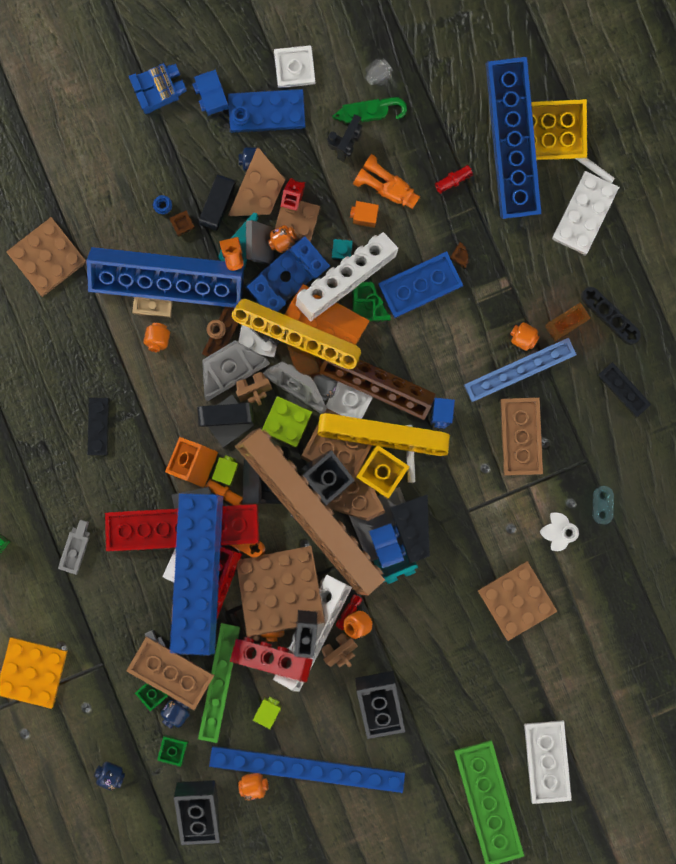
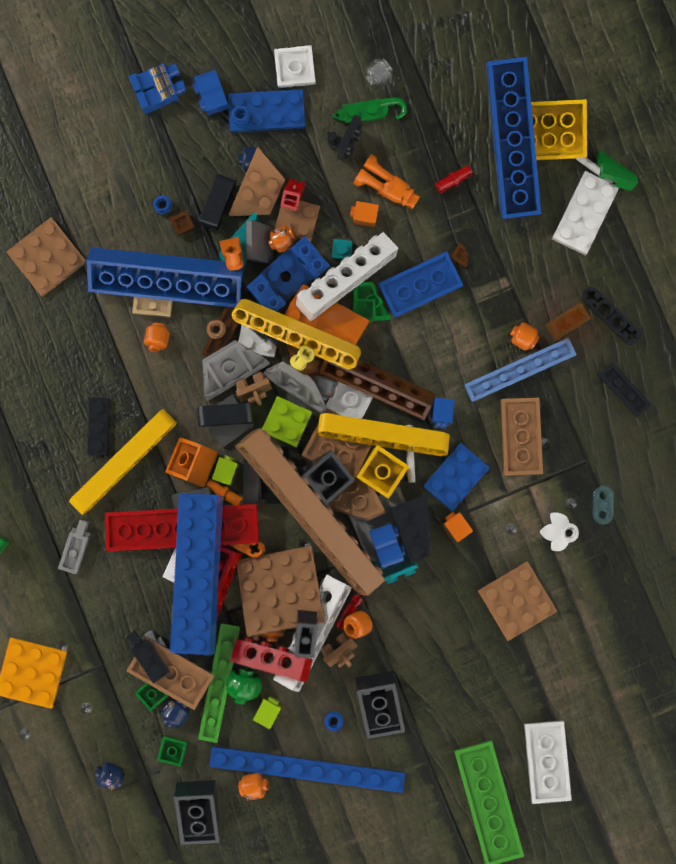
none -> yellow beam [69,409,177,516]
none -> black hinge [127,630,170,684]
none -> green plant [226,666,262,705]
none -> light yellow bush [290,346,315,371]
none -> blue plate [324,711,344,731]
none -> blue plate [423,443,490,511]
none -> orange brick [443,512,473,543]
none -> green slope [597,150,638,191]

